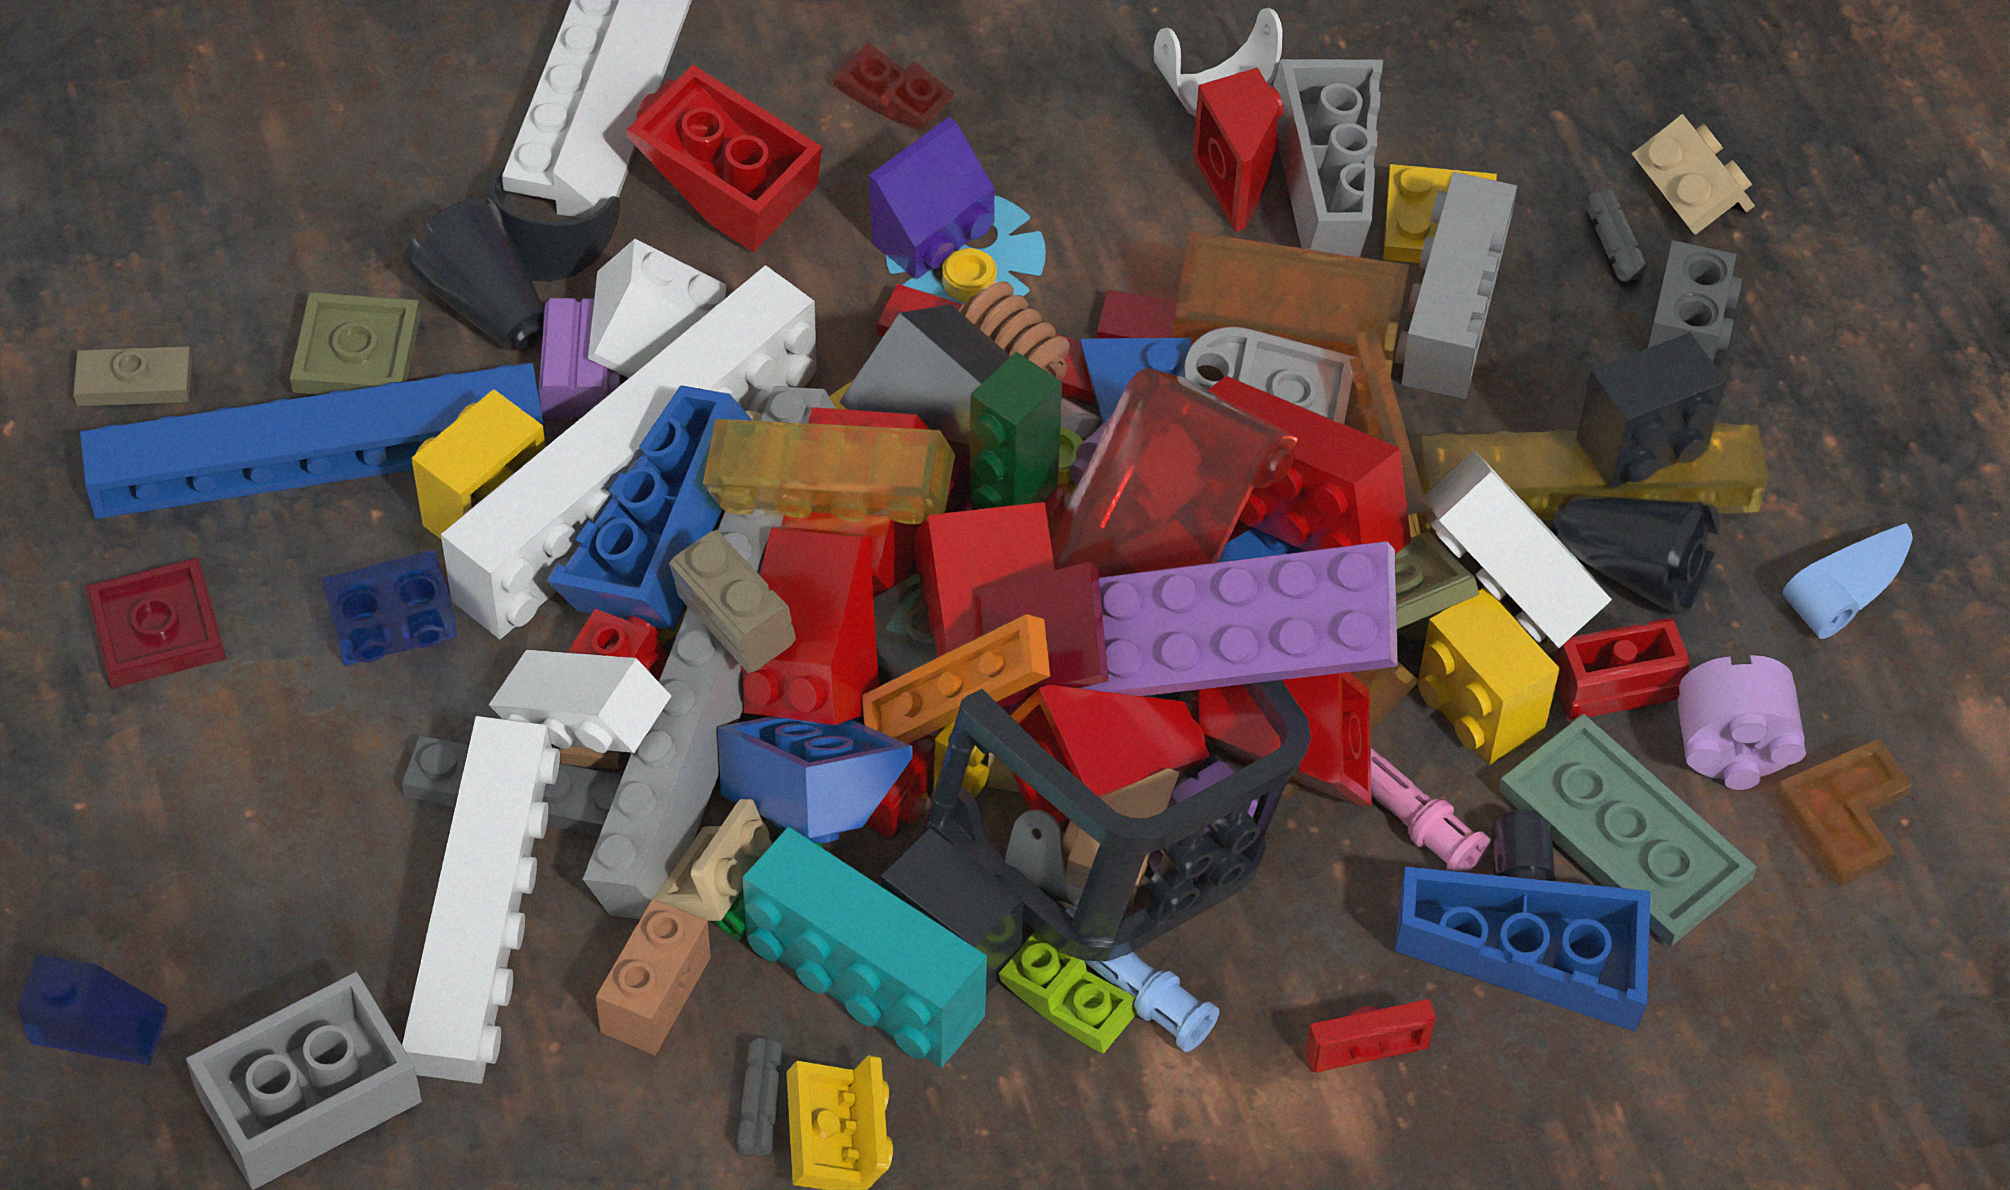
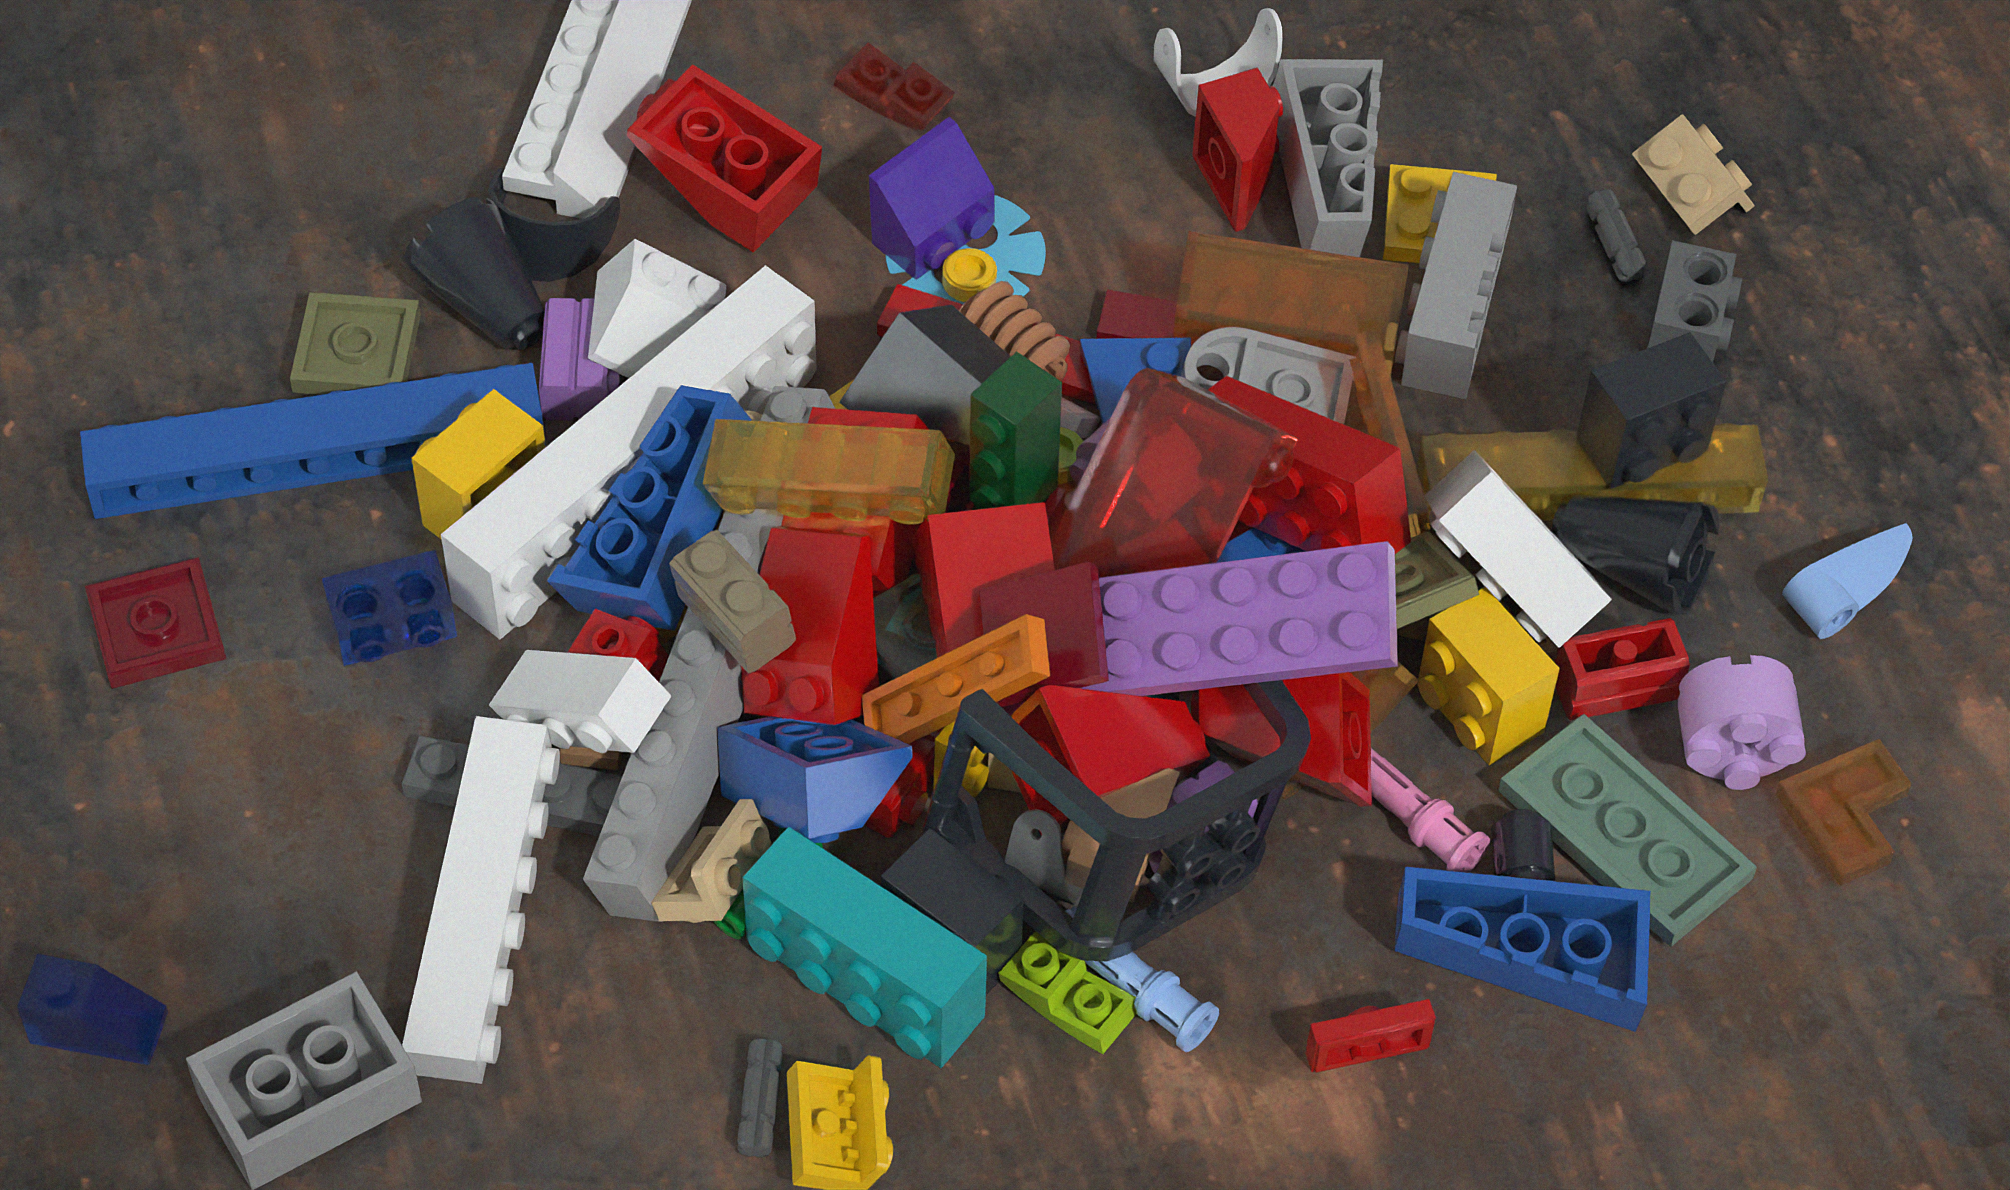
dark tan plate [74,346,192,406] -> none
nougat brick [596,899,711,1055] -> none

